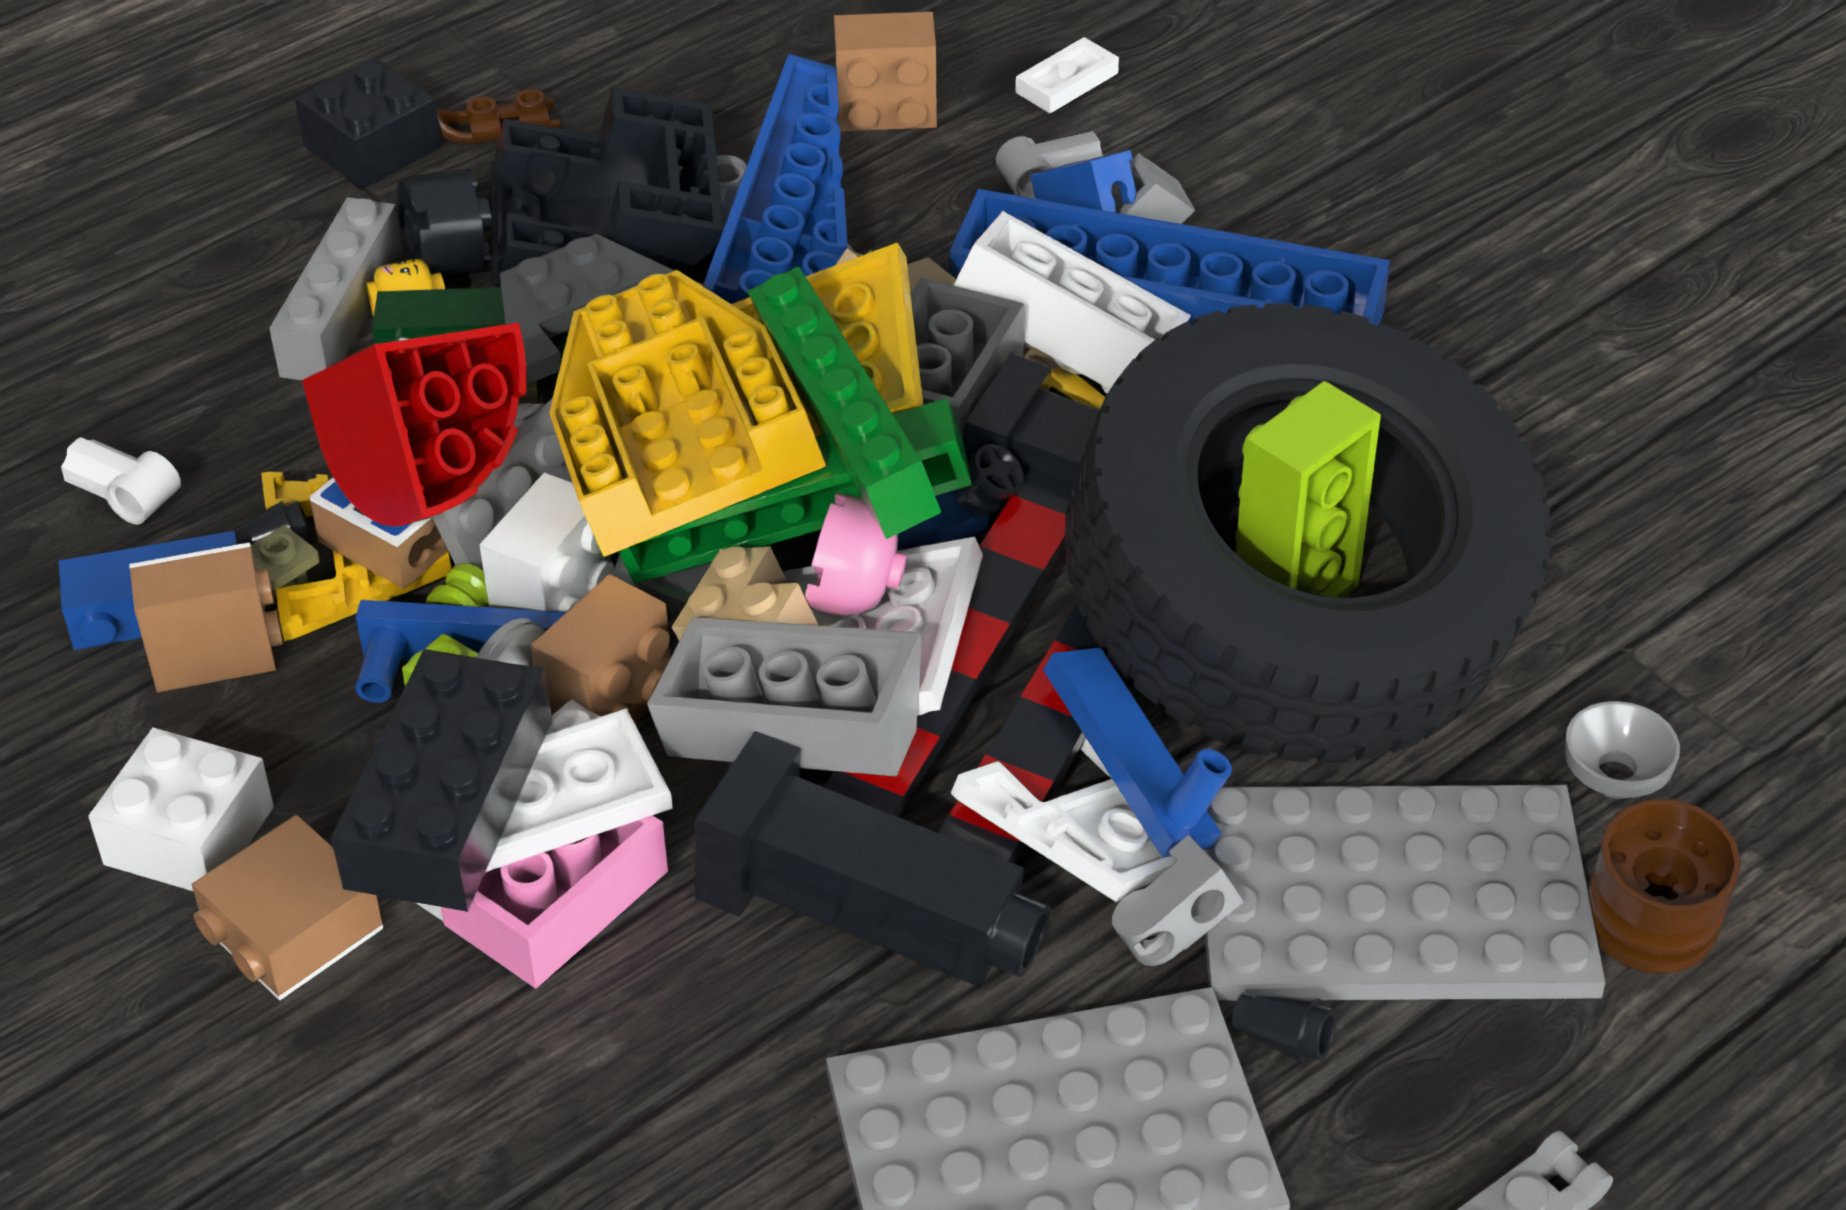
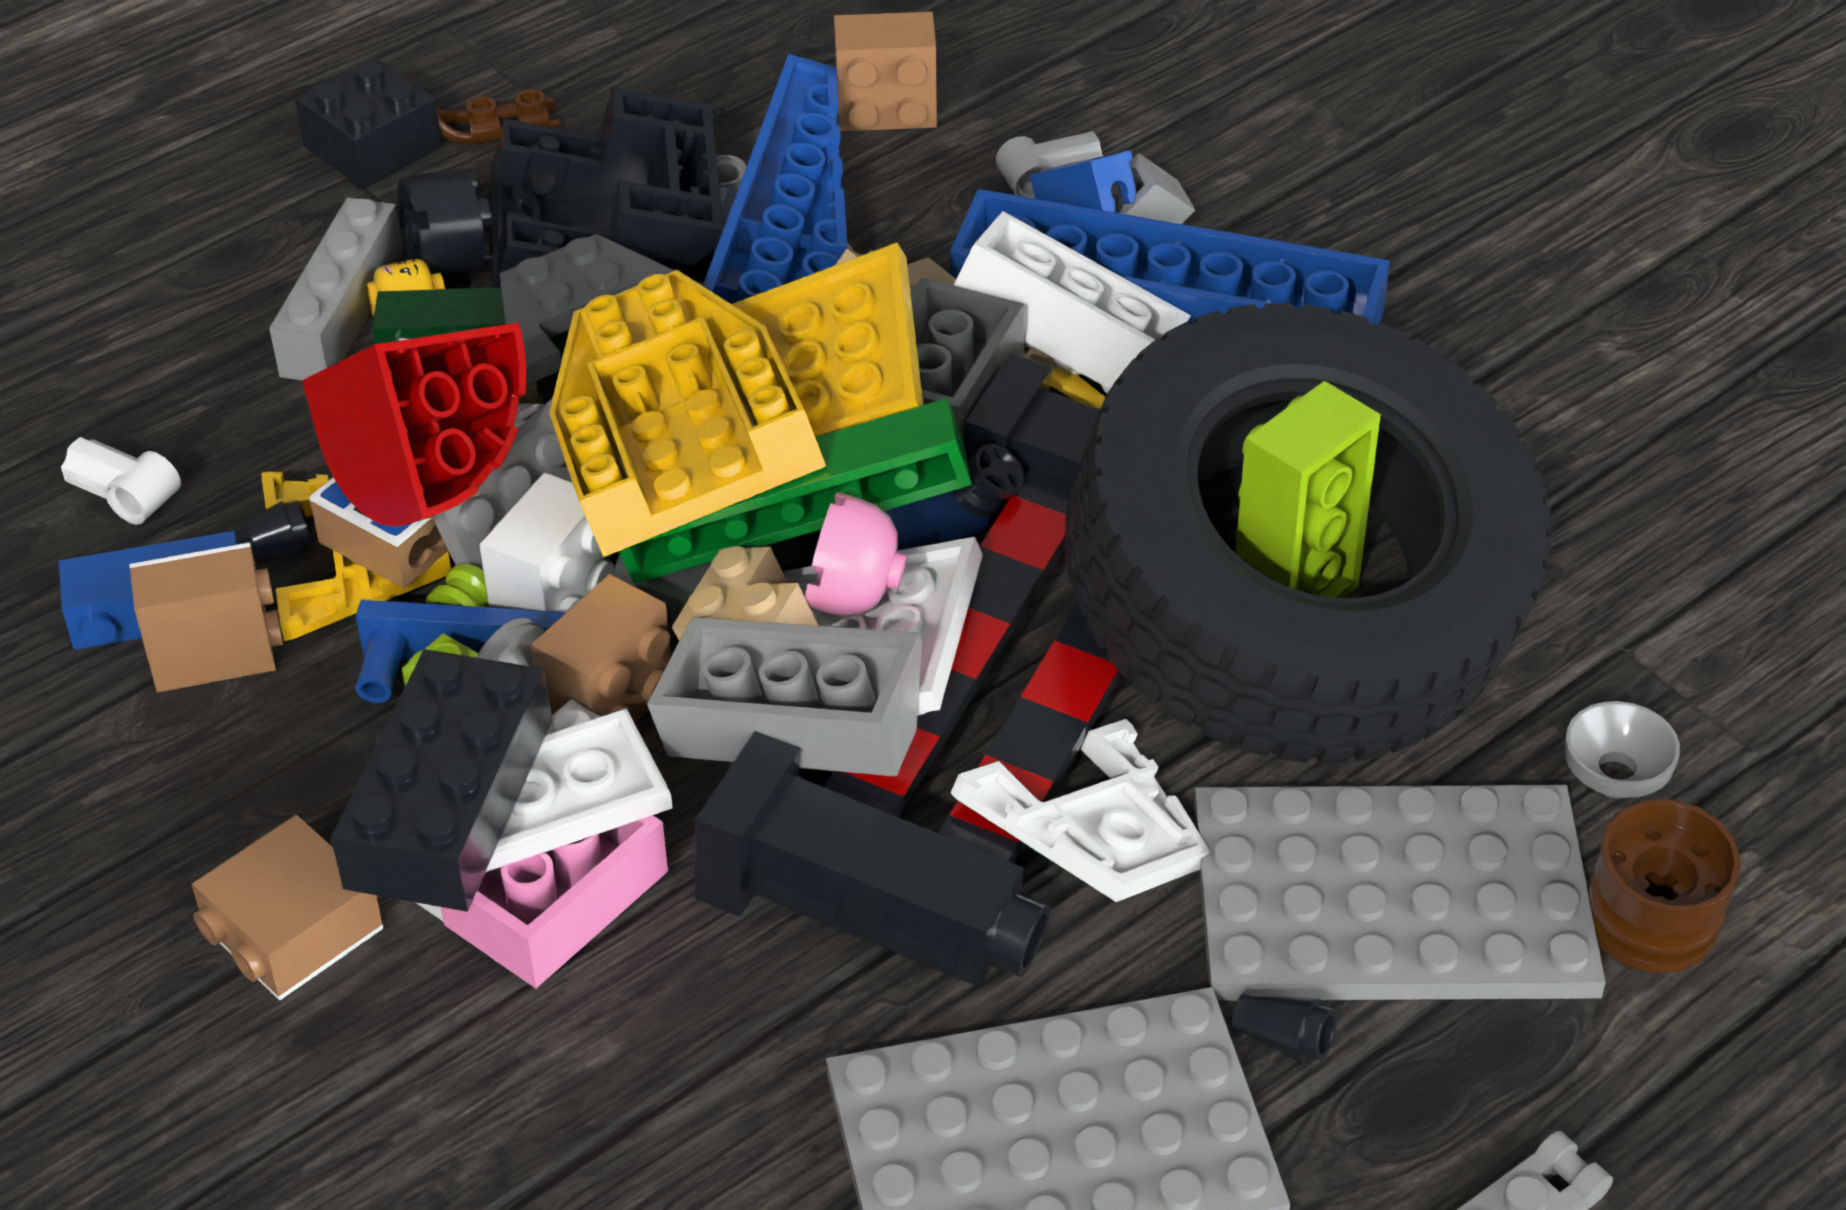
white brick [88,728,274,891] -> none
olive bracket [251,525,319,612] -> none
green brick [747,266,941,539] -> none
white plate [1016,37,1119,113] -> none
blue piece [1043,647,1232,858] -> none
light grey leg [1112,835,1244,966] -> none

